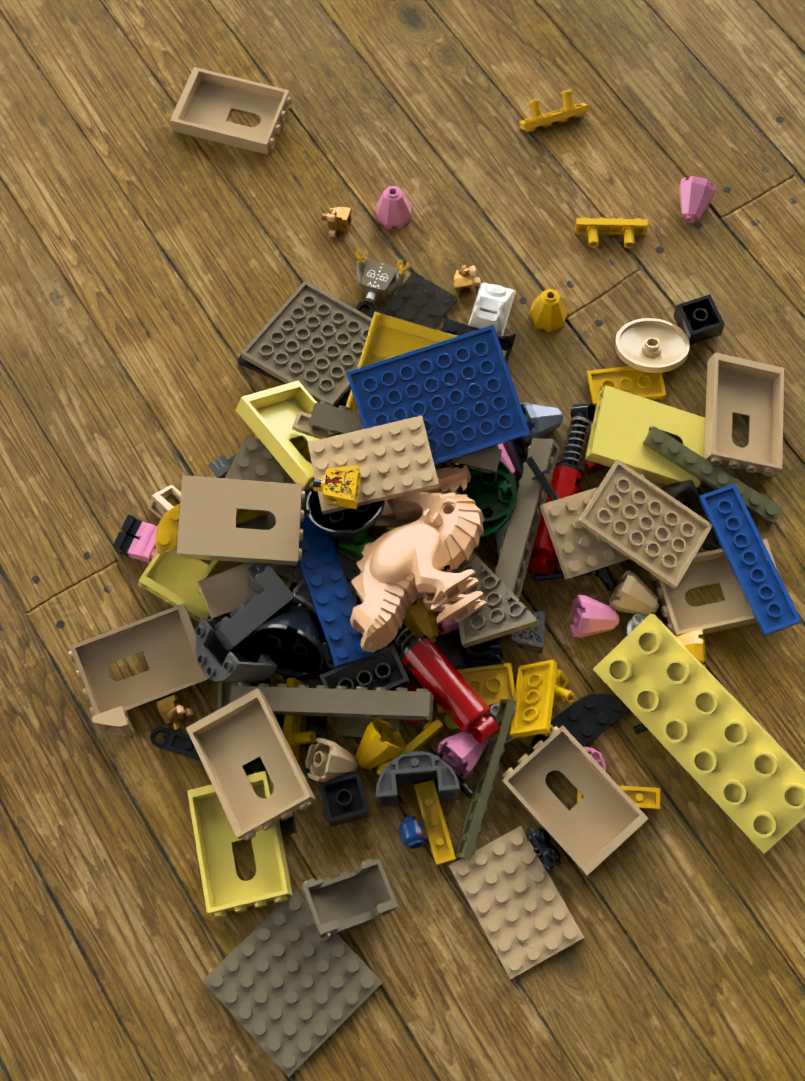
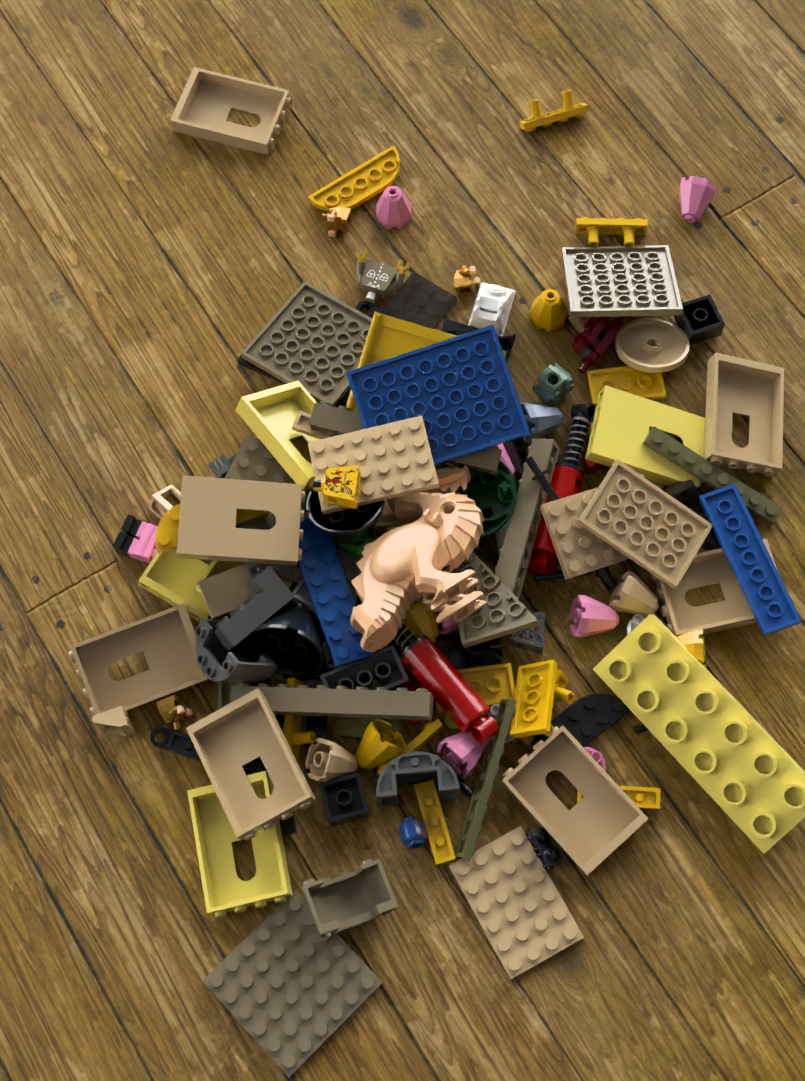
none -> yellow plate [308,145,400,212]
none -> sand green brick [532,362,574,407]
none -> dark tan plate [562,245,683,318]
none -> dark red piece [572,316,626,374]

